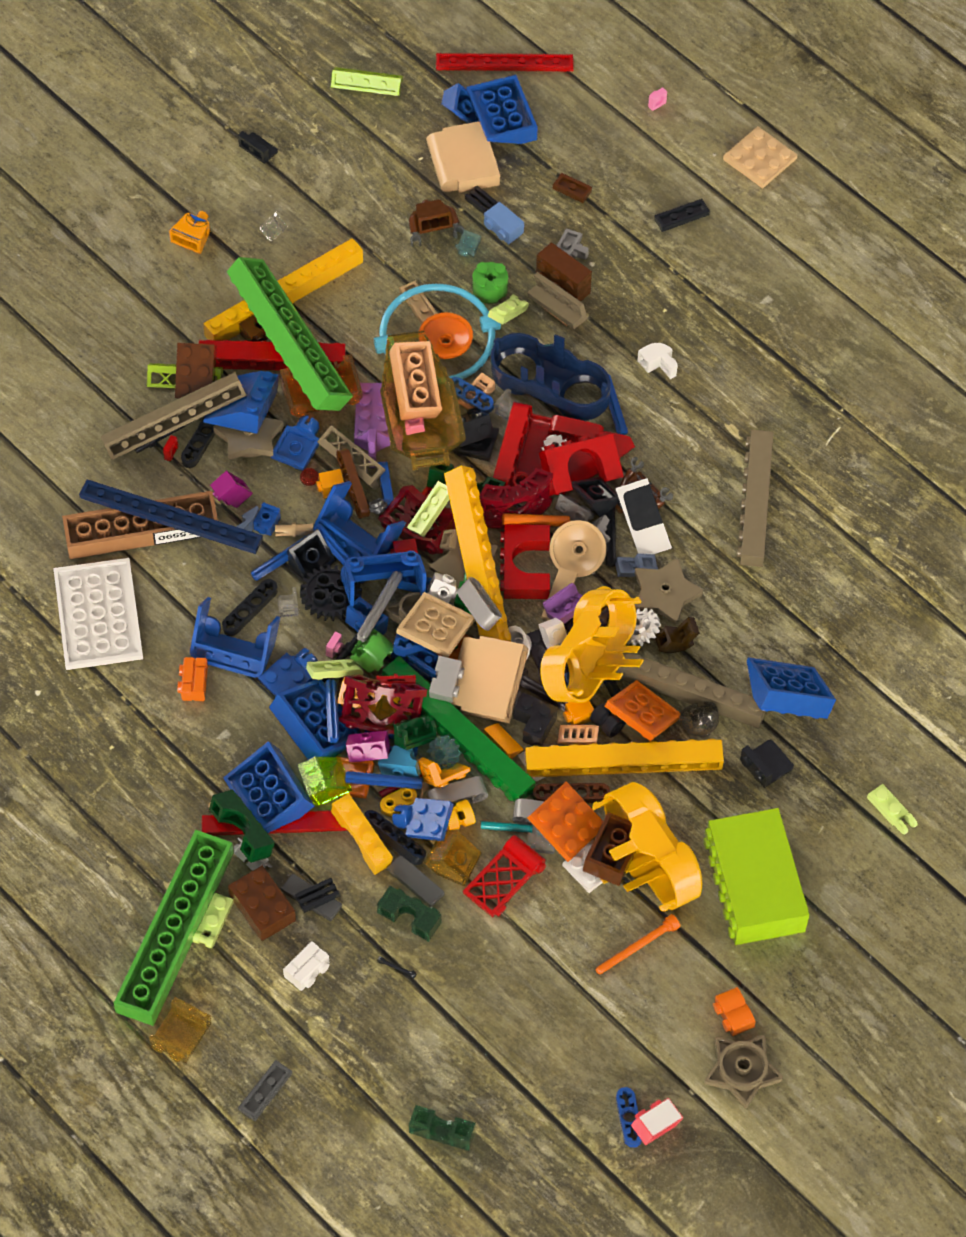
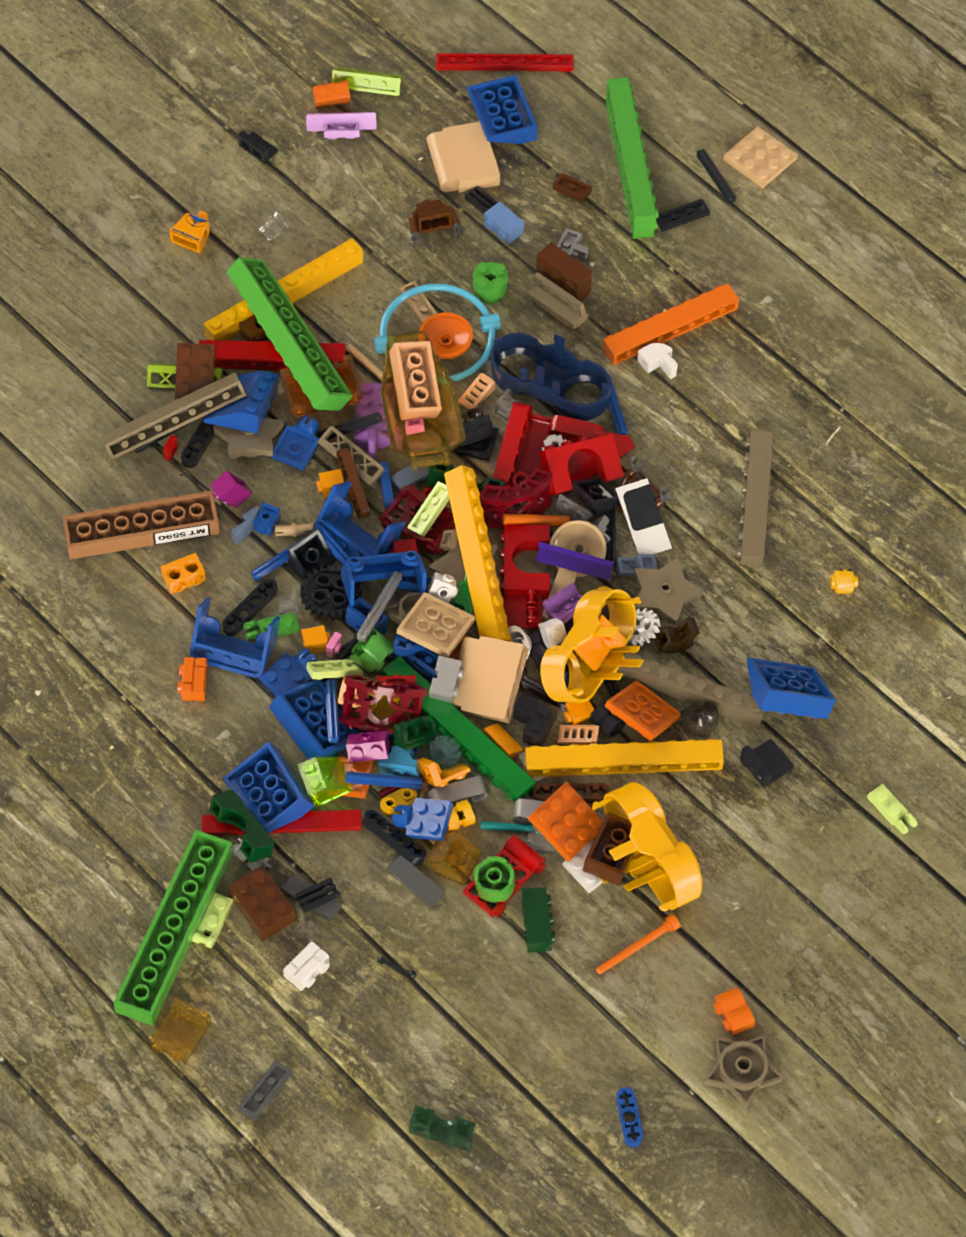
white plate [53,558,143,670] -> none
dark blue plate [79,479,263,554] -> none
clear red plate [300,468,319,486] -> none
yellow arch [331,793,393,875] -> none
dark grey plate [369,498,388,514] -> none
clear green arch [377,886,441,942] -> none
blue slope [442,83,479,124] -> none
blue beam [447,377,495,413] -> none
clear light blue bracket [455,230,482,257] -> none
light grey beam [457,577,502,631] -> none
yellowish green plate [488,294,529,325] -> none
brick [631,1098,683,1145] -> none
bright pink plate [648,88,667,111] -> none
lime brick [703,808,809,945] -> none
none -> light orange brick [160,553,206,594]
none -> bright green hinge [243,612,299,641]
none -> light orange brick [301,625,331,654]
none -> lavender bracket [306,112,376,140]
none -> orange brick [312,81,350,109]
none -> black axle [317,412,382,440]
none -> tan bar [346,344,389,382]
none -> sand blue slope [390,460,429,491]
none -> bright green brick [474,856,515,903]
none -> red hinge [504,589,542,629]
none -> dark green brick [521,887,555,953]
none -> dark purple fence [536,542,615,581]
none -> light orange bracket [574,615,627,671]
none -> orange brick [602,283,739,365]
none -> bright green brick [606,77,658,239]
none -> black axle [696,149,737,204]
none -> yellow head [830,569,858,594]

